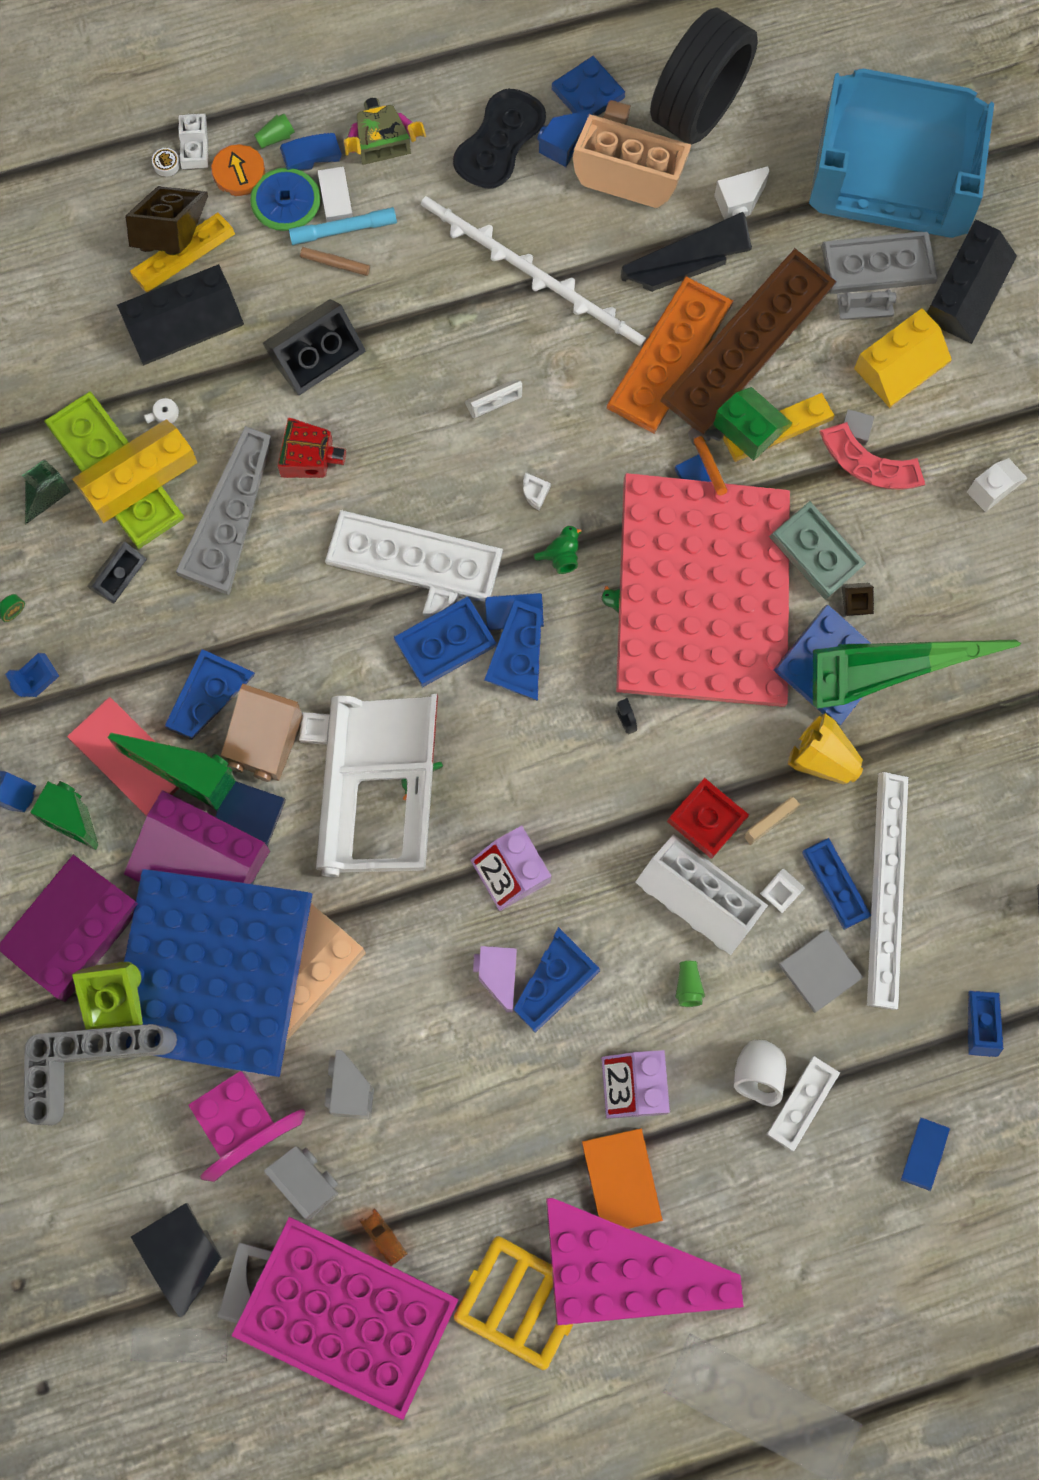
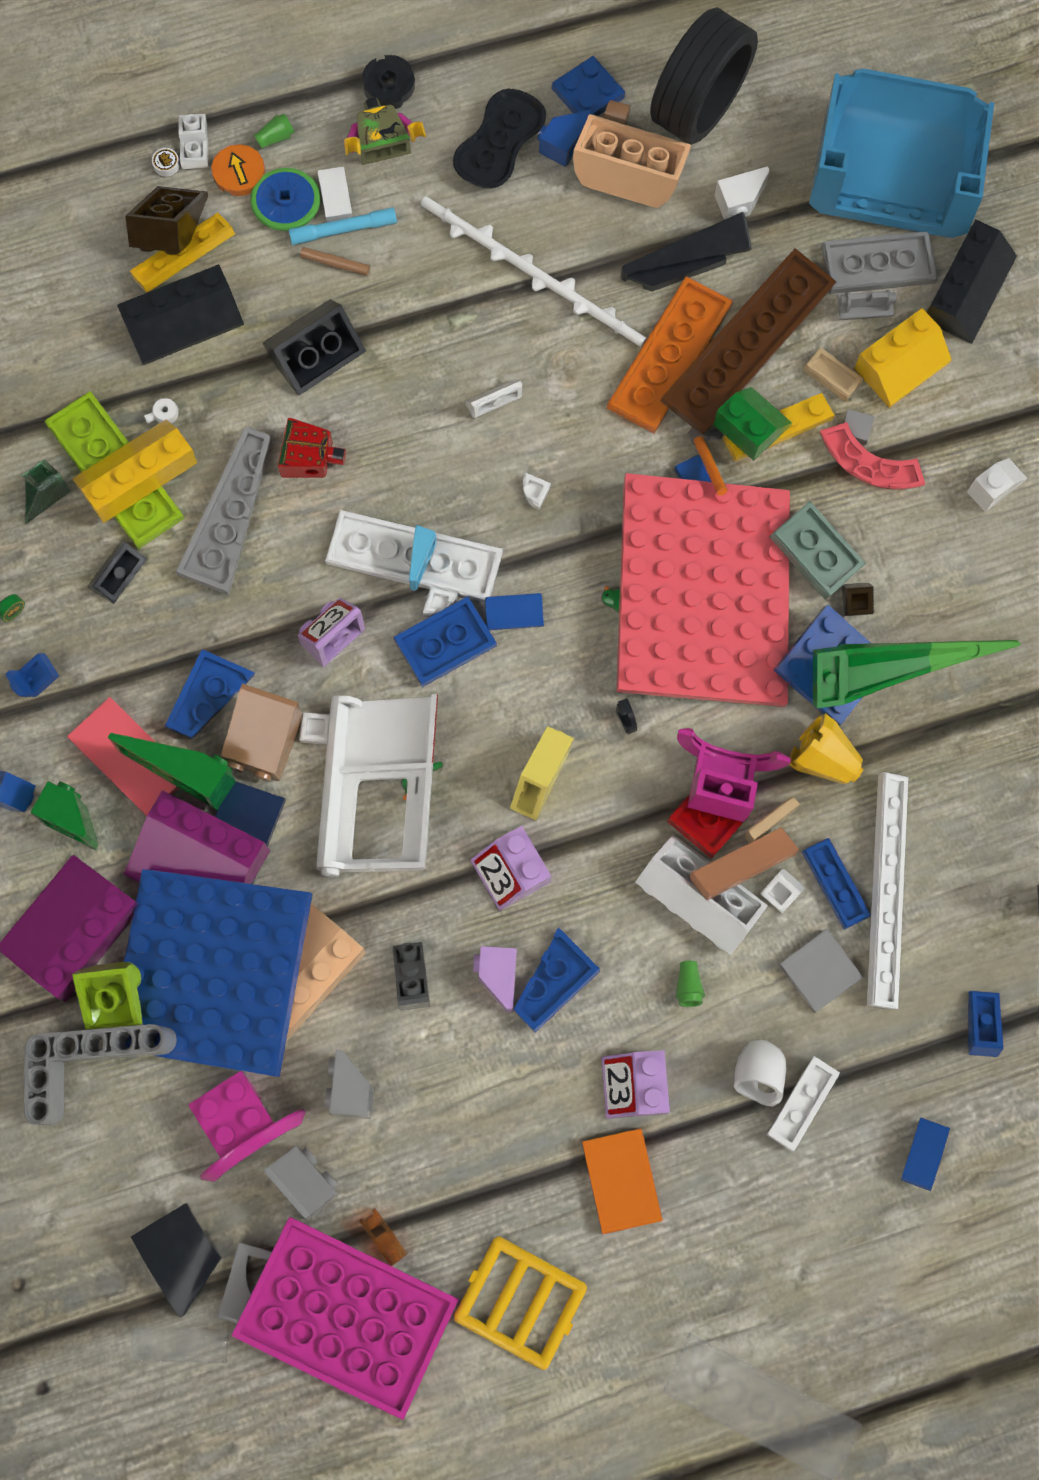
blue slope [280,133,342,170] -> none
blue wing [484,600,542,701] -> none
green animal [534,526,582,574] -> none
dark pink wing [546,1198,744,1325] -> none
none -> lavender slope [297,597,365,667]
none -> black plate [362,55,415,109]
none -> dark grey slope [393,942,431,1011]
none -> medium azure slope [409,525,437,591]
none -> light yellow slope [510,726,574,821]
none -> dark pink piece [677,728,791,822]
none -> nougat tile [689,827,799,900]
none -> tan tile [803,347,864,402]

